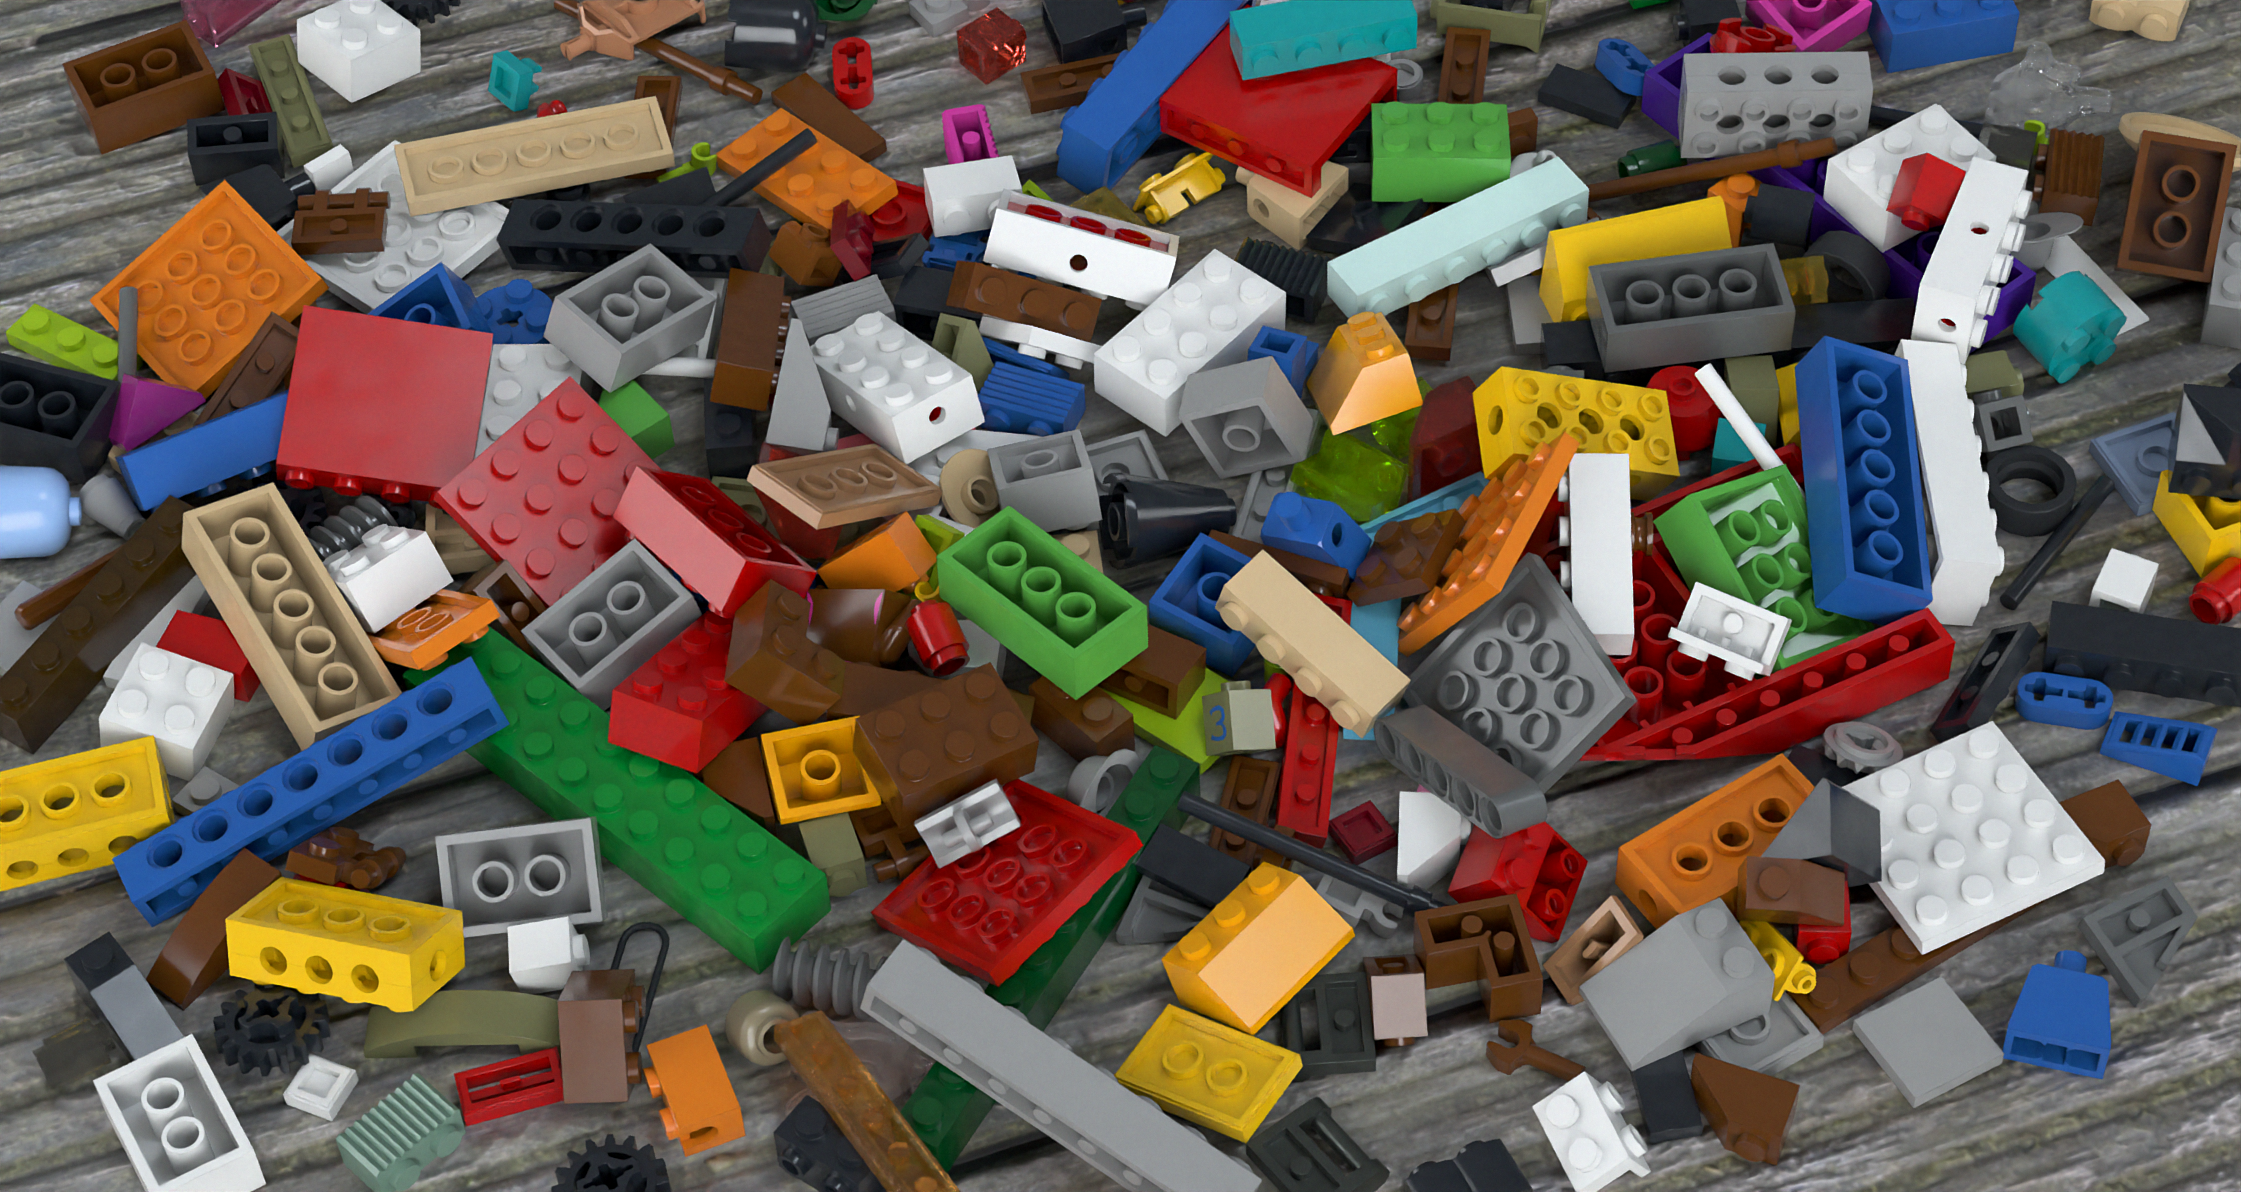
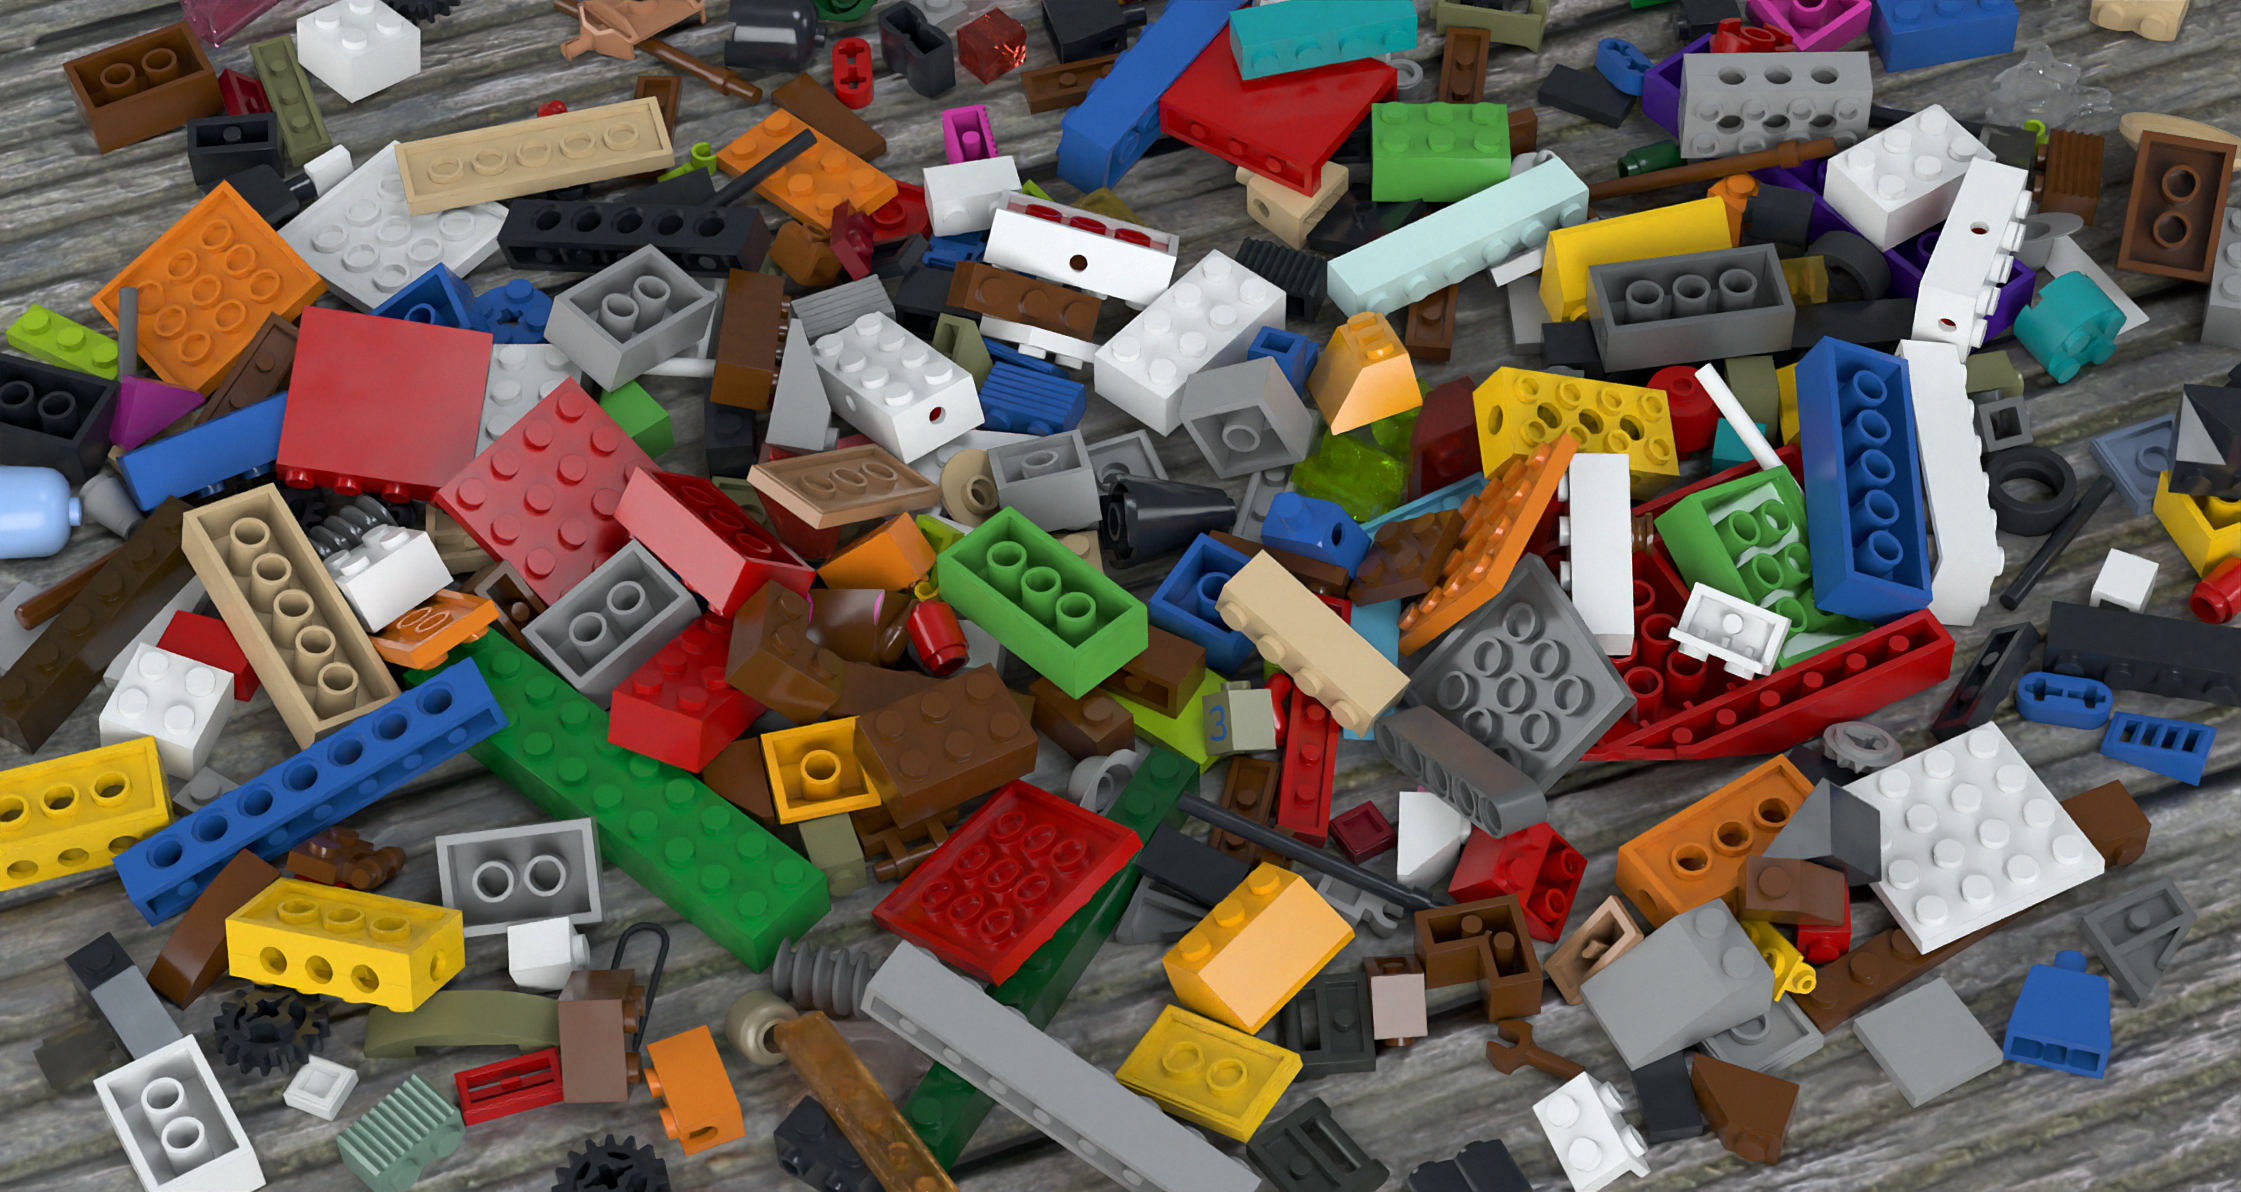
reddish brown plate [291,187,391,256] -> none
teal tile [488,50,542,112] -> none
light grey hips [915,778,1021,868] -> none
yellow hinge [1132,151,1226,224] -> none
red brick [1886,153,1966,231] -> none
none -> black brick [877,1,956,99]

